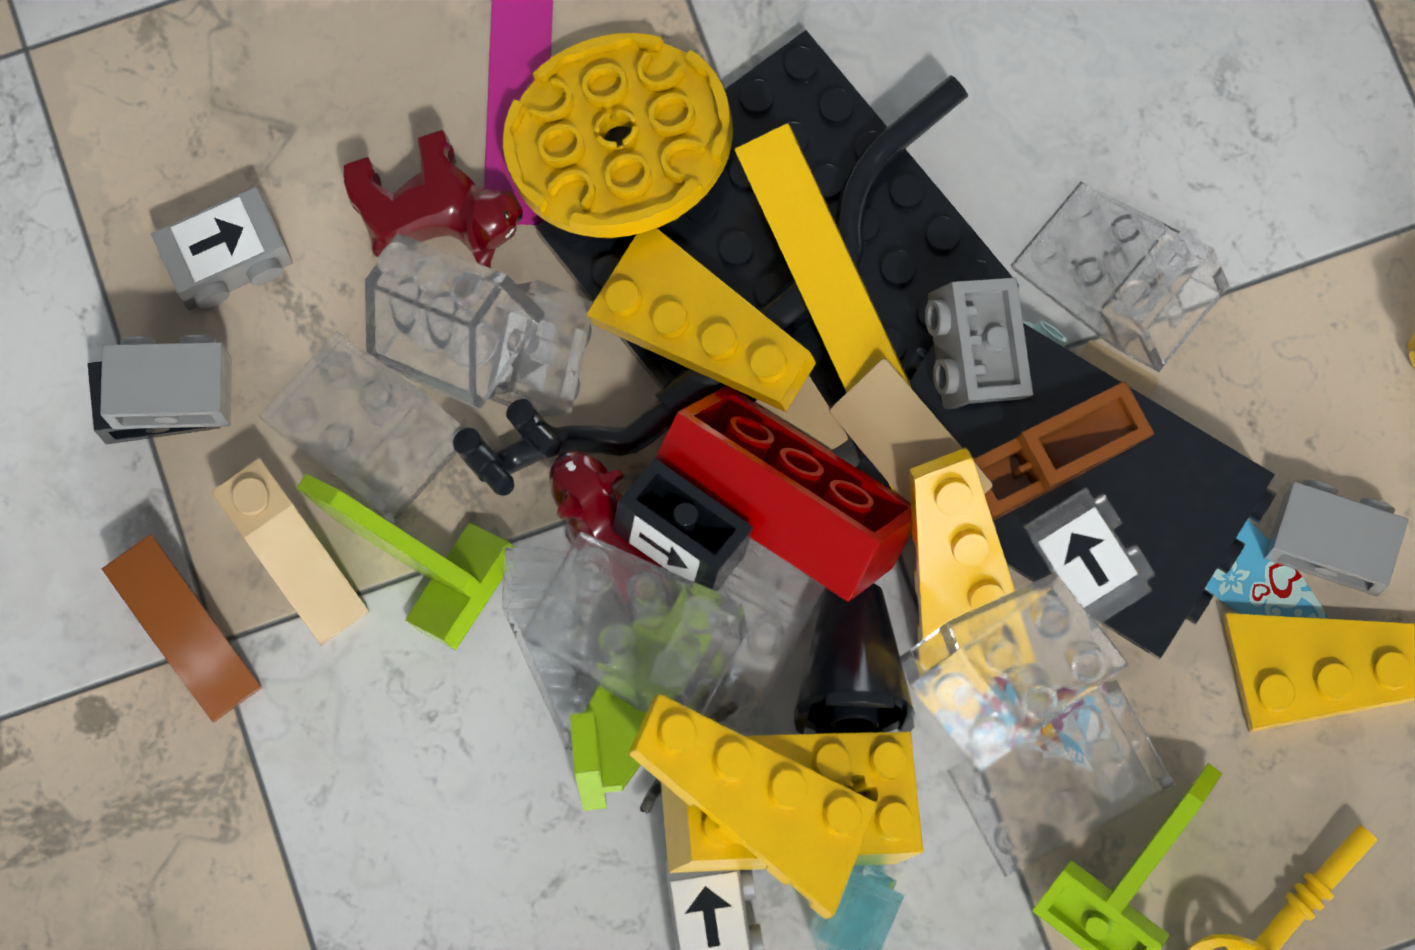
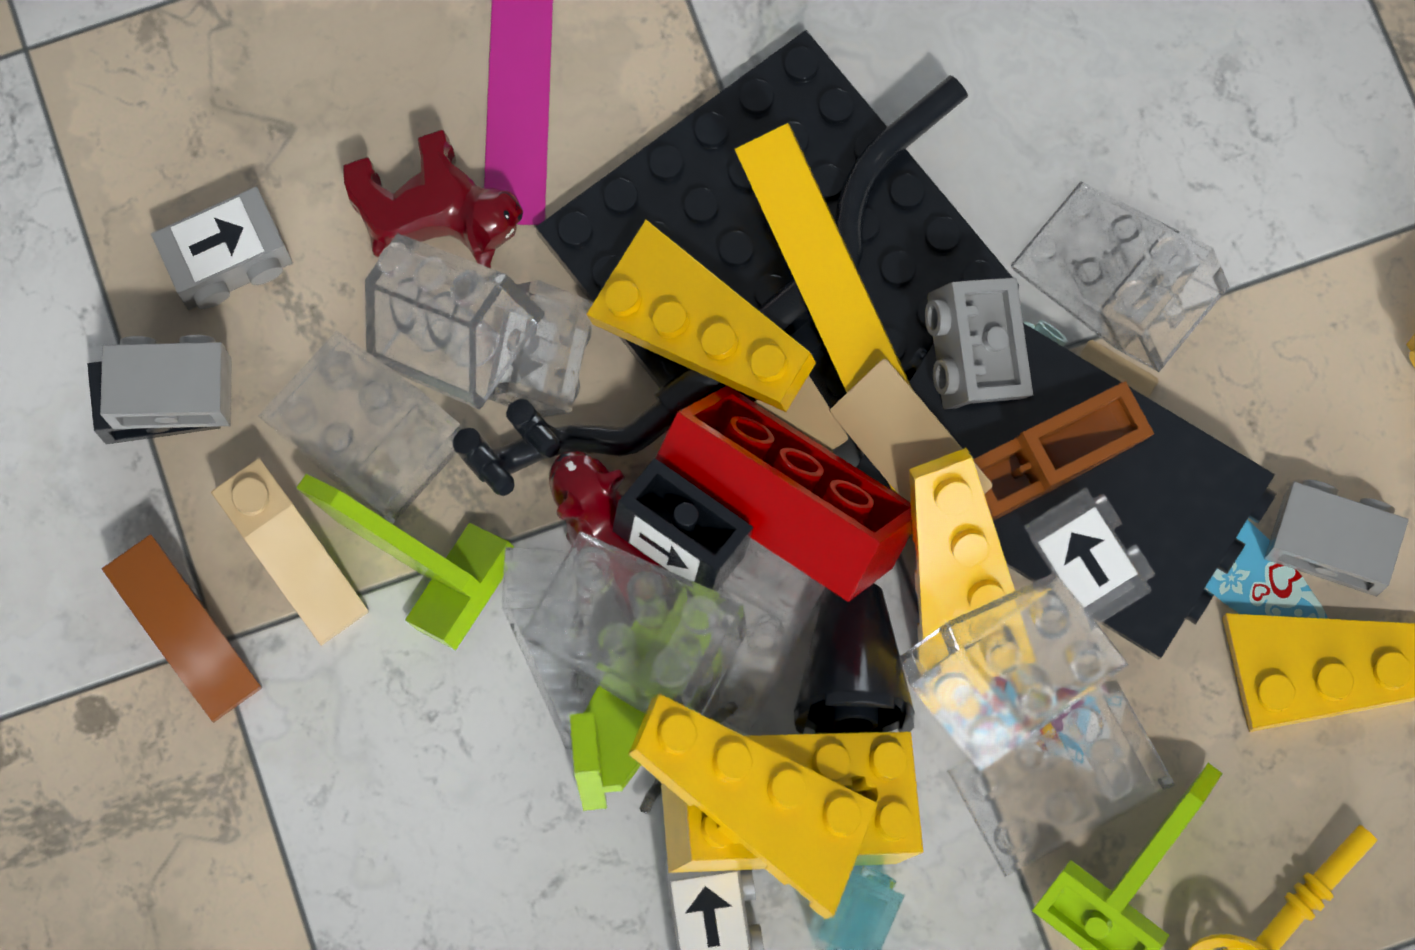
yellow plate [503,33,733,238] -> none

